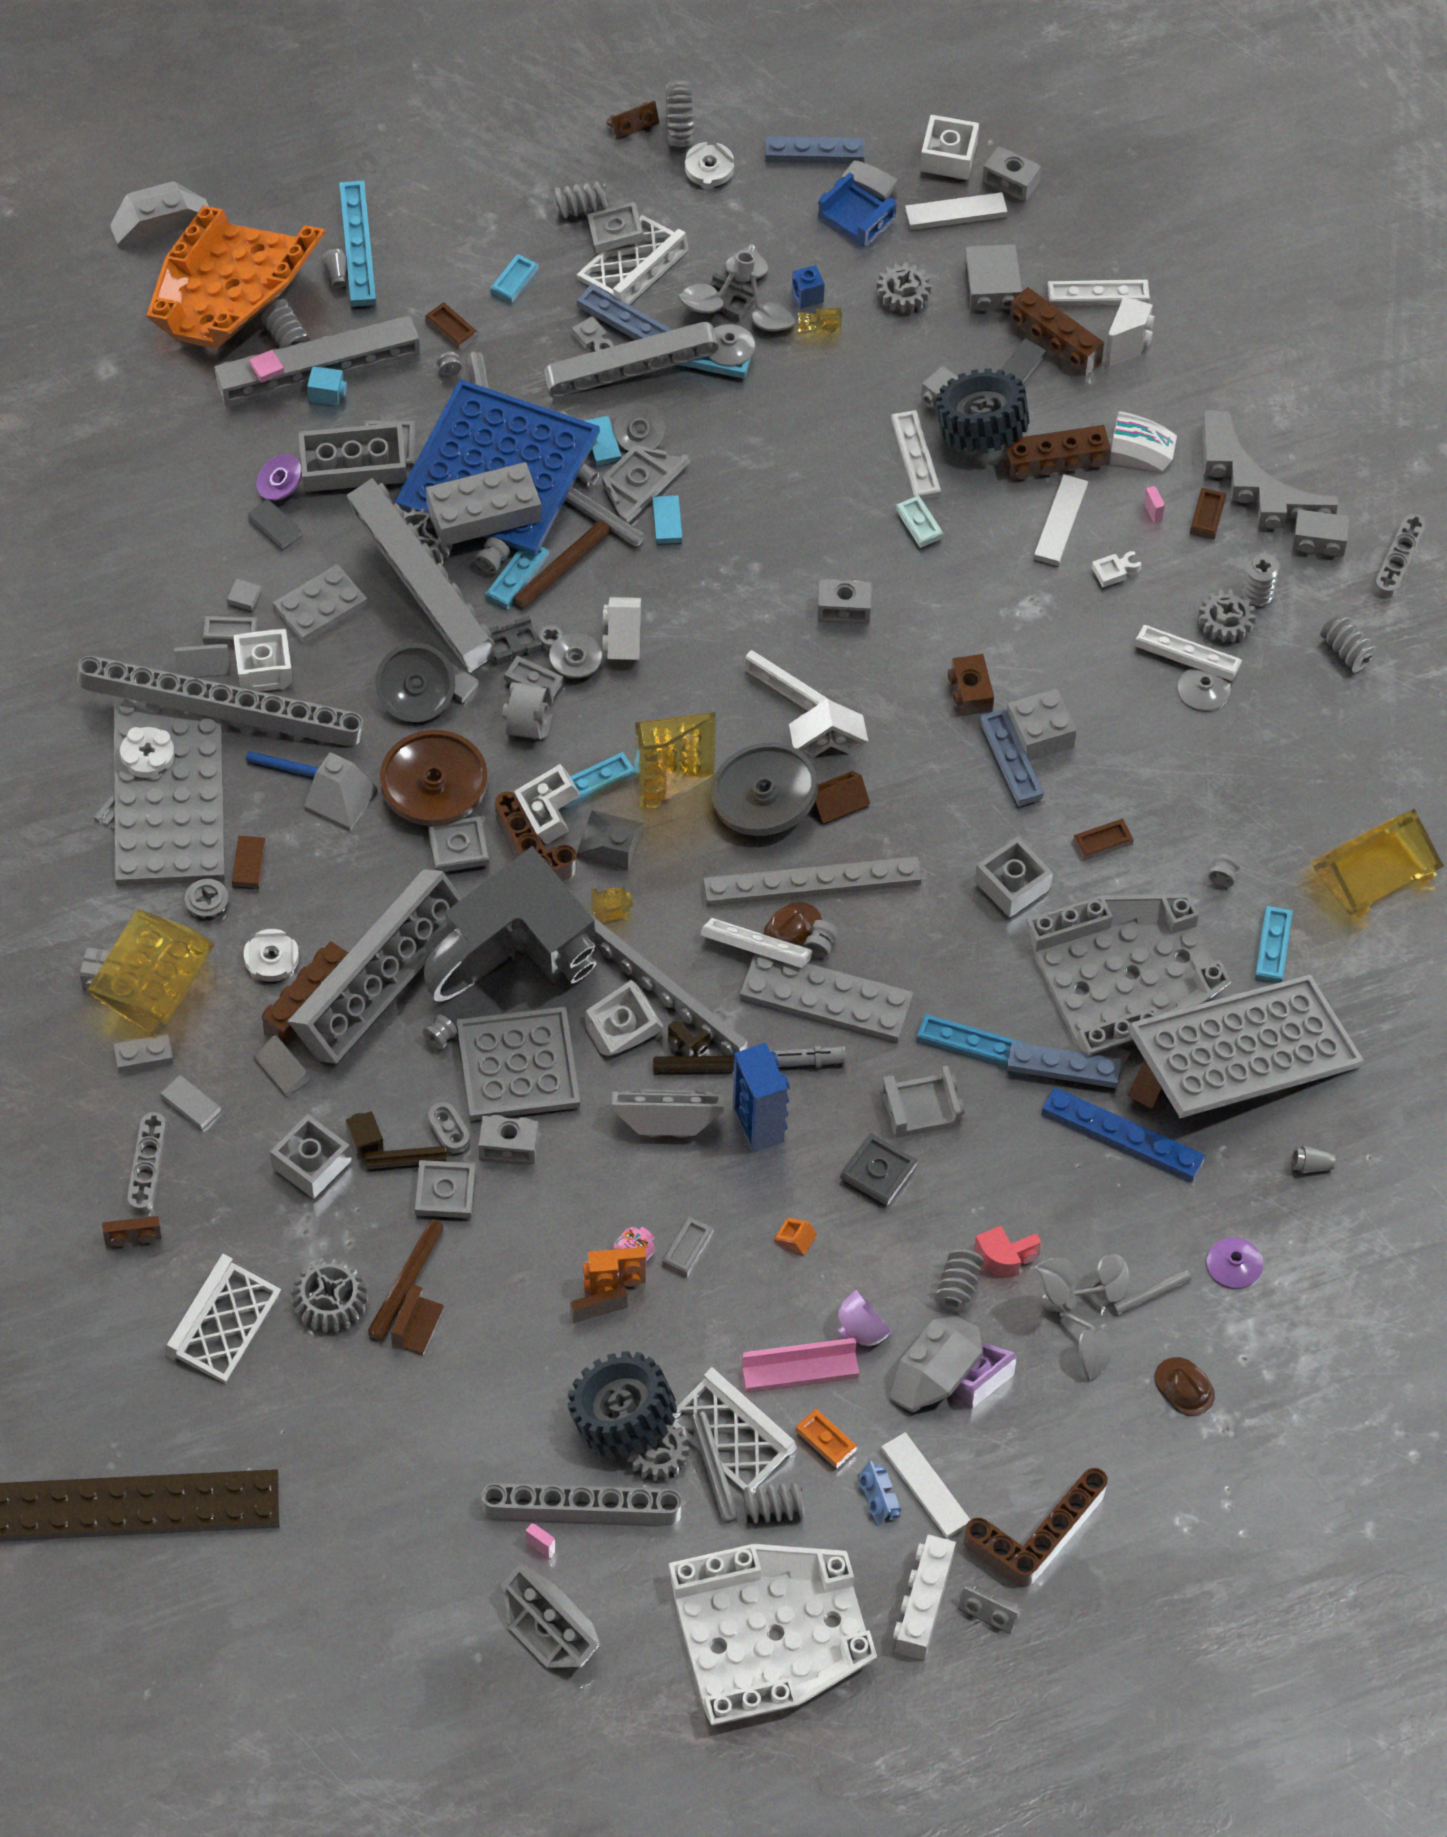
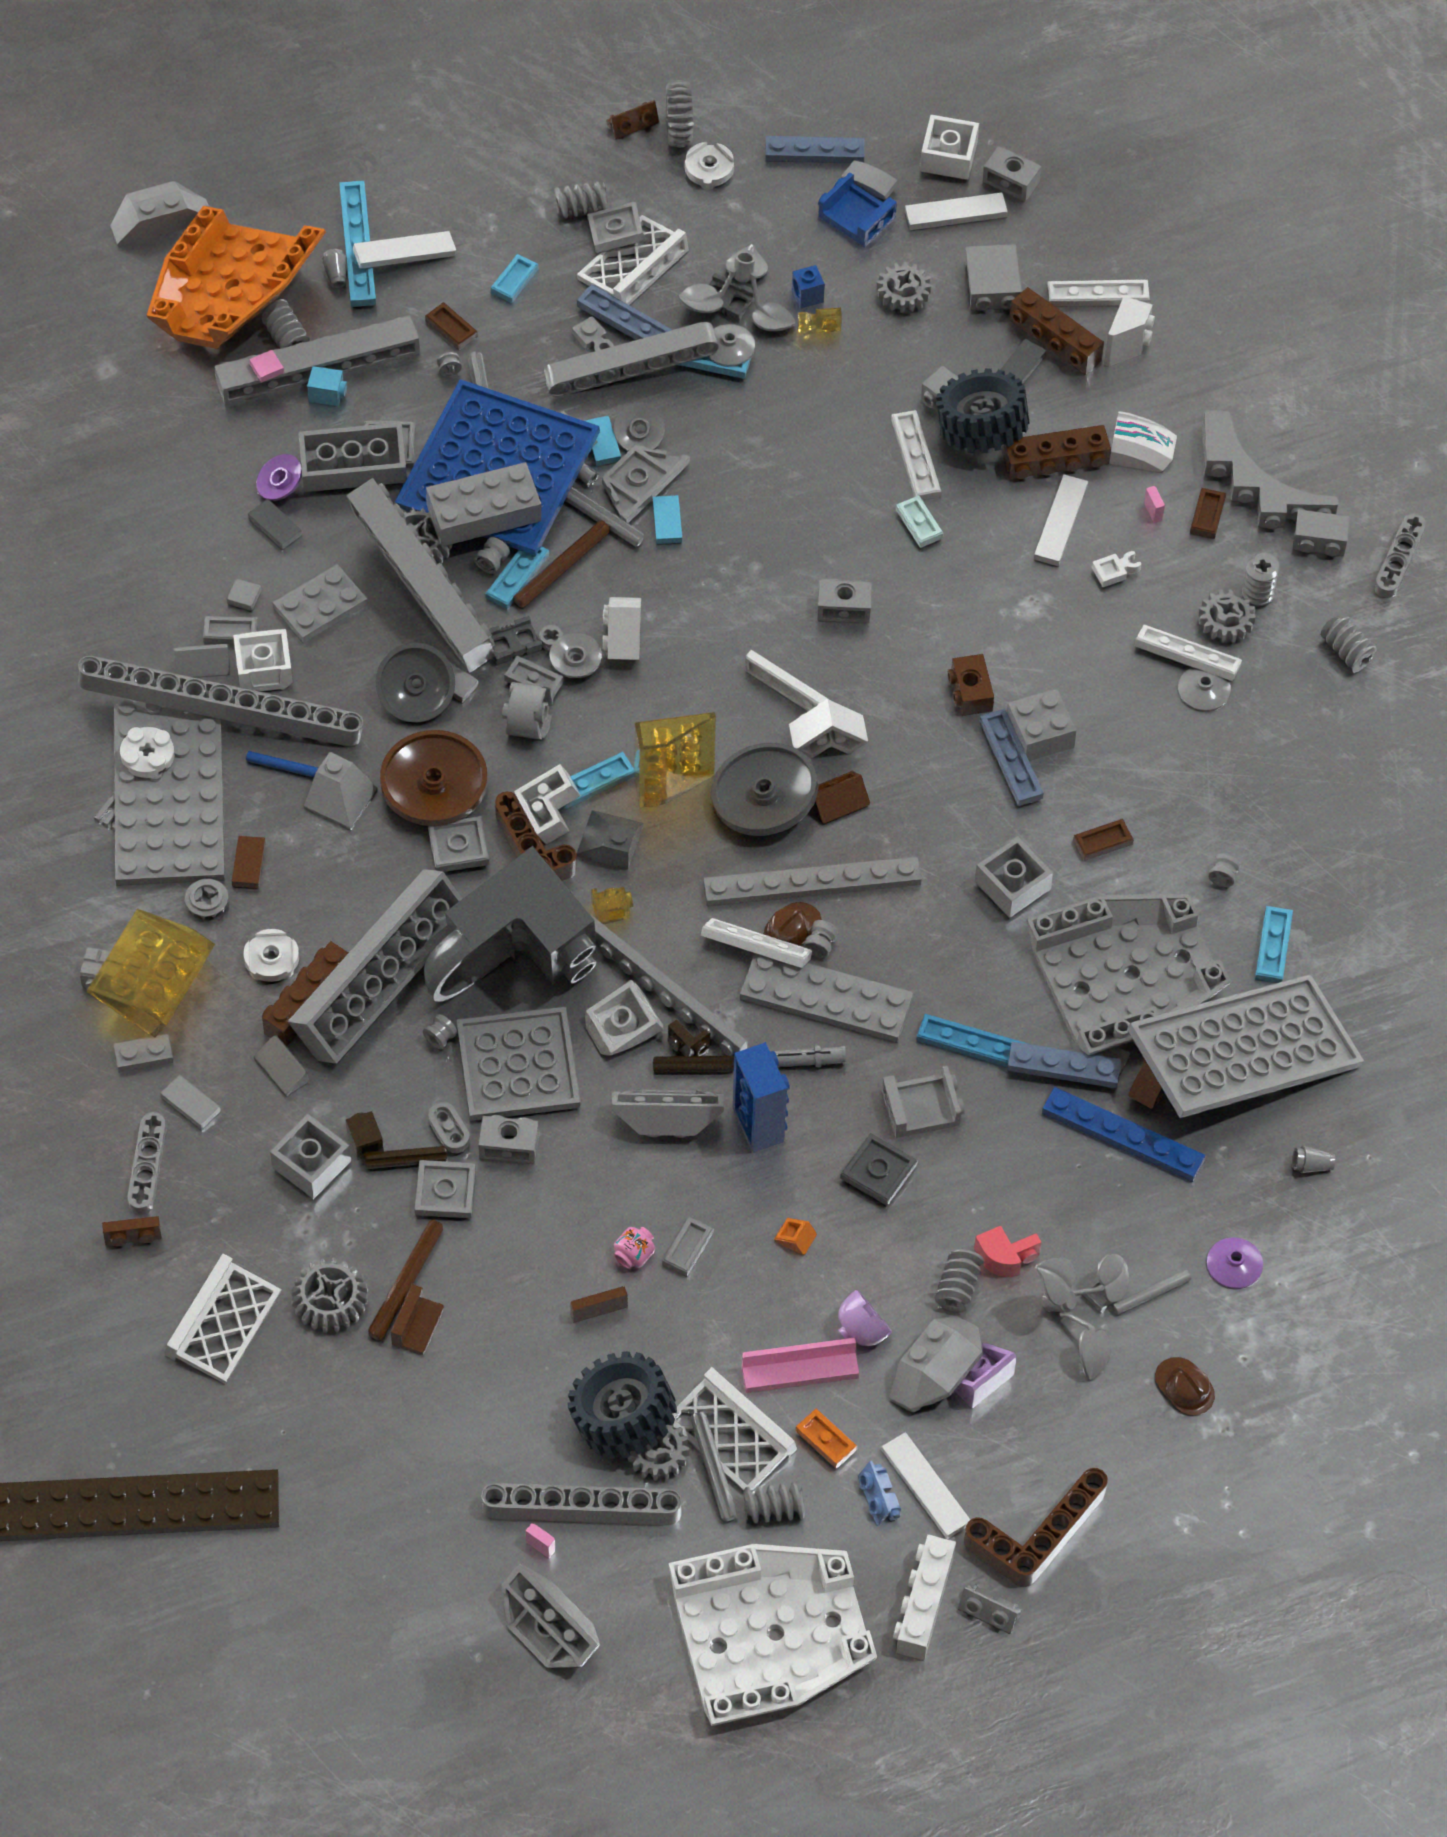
orange plate [583,1247,646,1295] -> none
clear yellow windscreen [1310,809,1444,918] -> none
none -> white tile [353,231,456,269]

